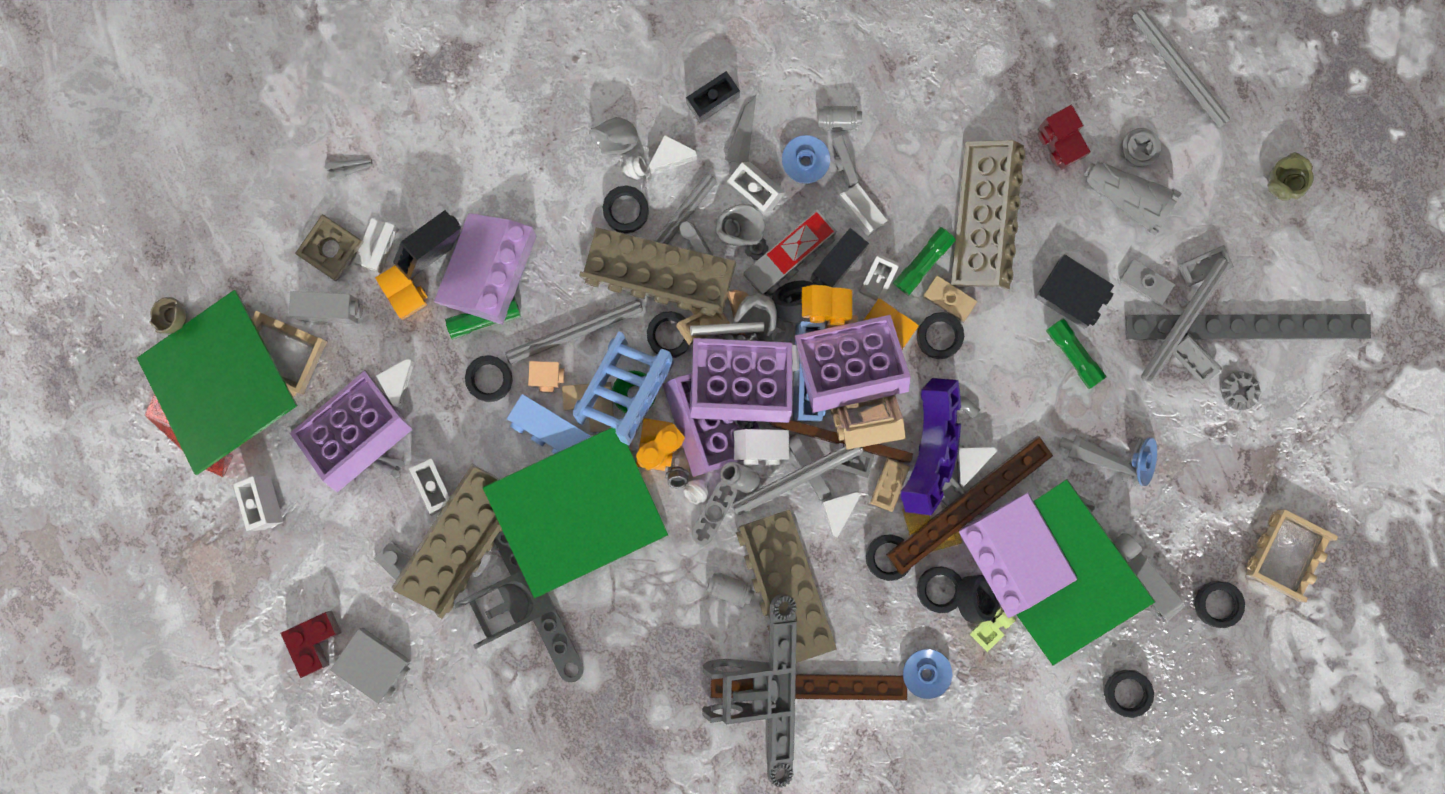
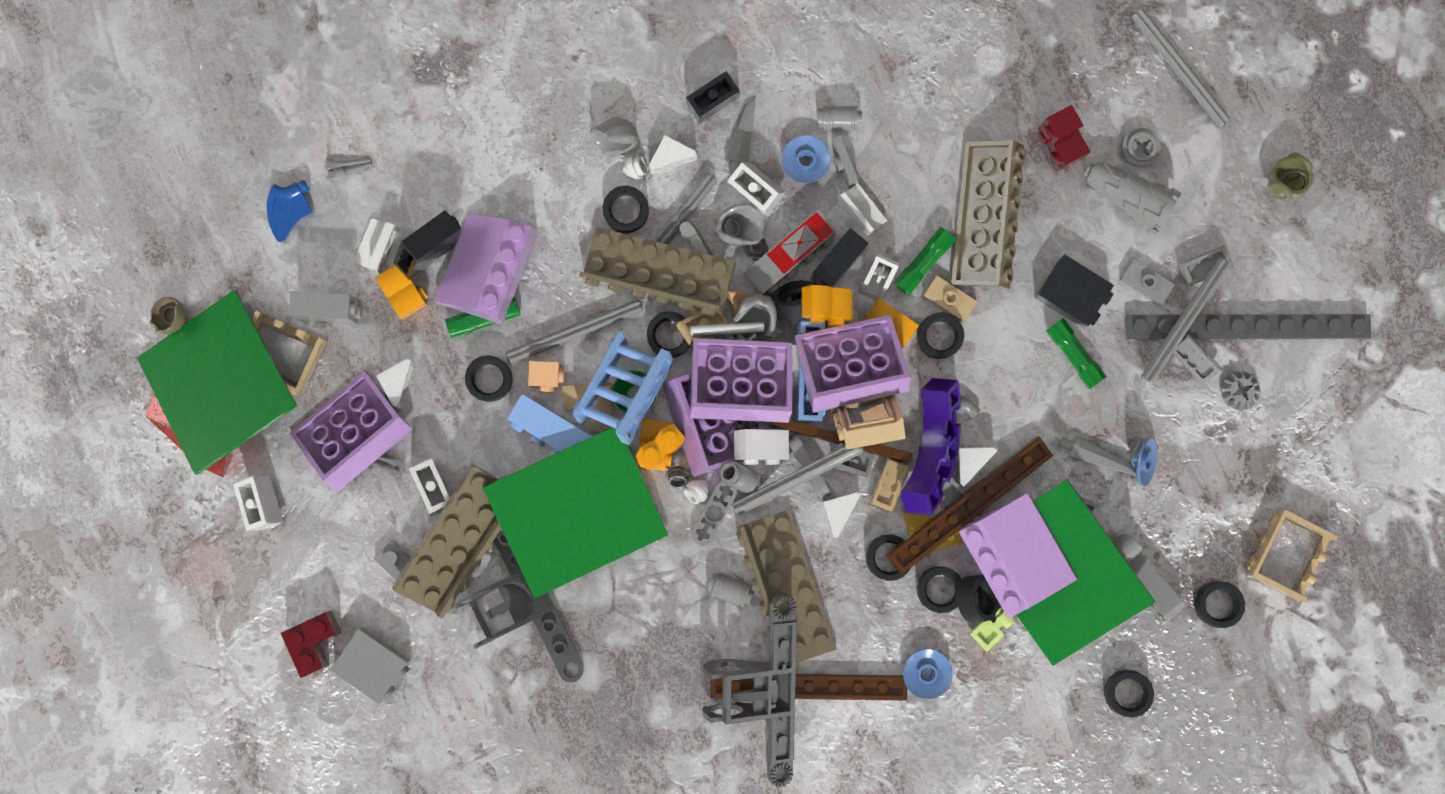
dark tan piece [295,214,363,281] -> none
none -> blue arm [267,180,313,242]

